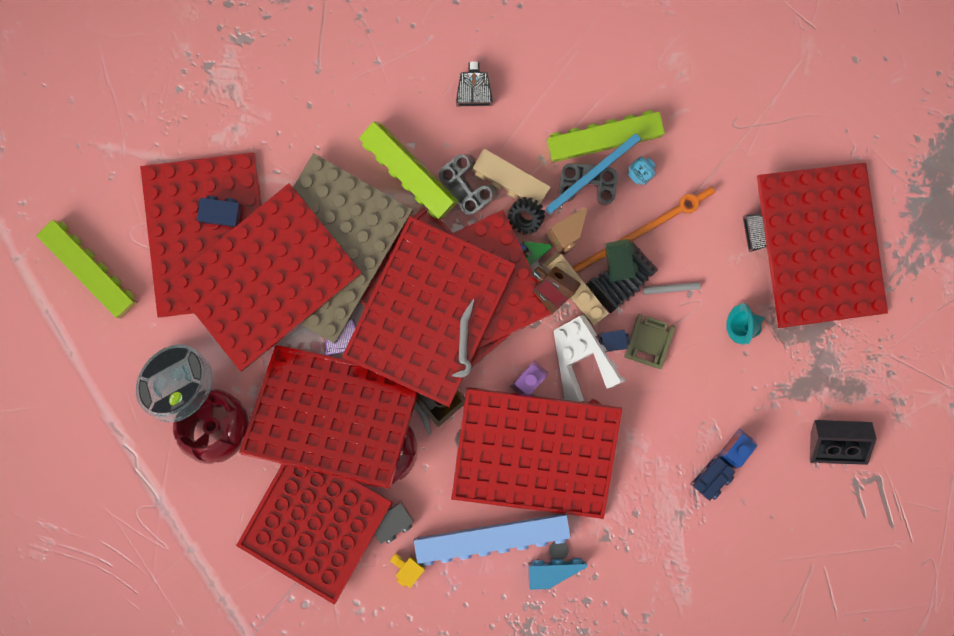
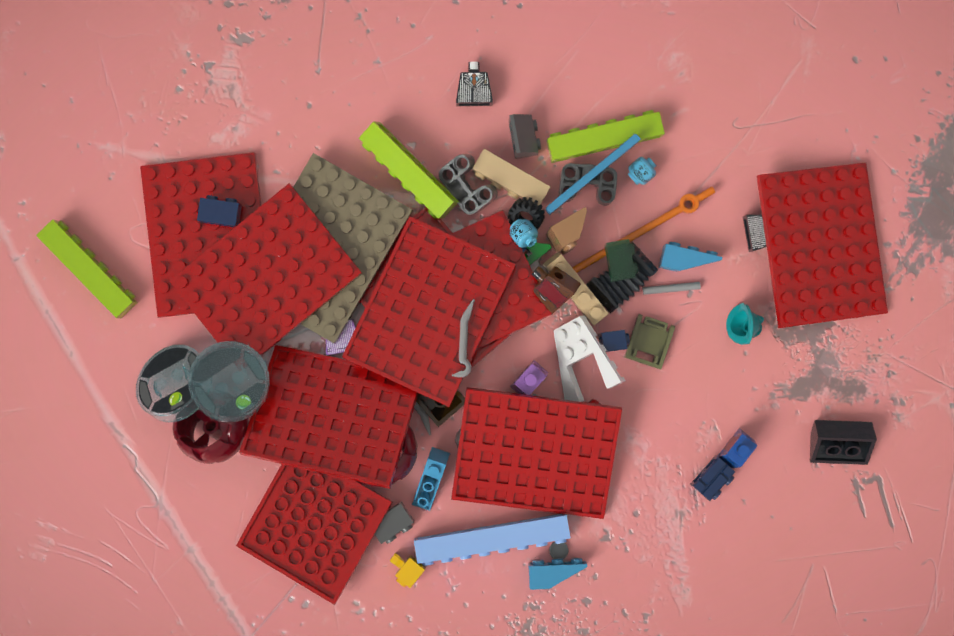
none -> clear light blue piece [188,341,270,422]
none -> dark azure slope [412,447,450,511]
none -> dark grey slope [509,114,541,159]
none -> medium azure head [510,219,538,248]
none -> dark azure slope [658,242,722,272]

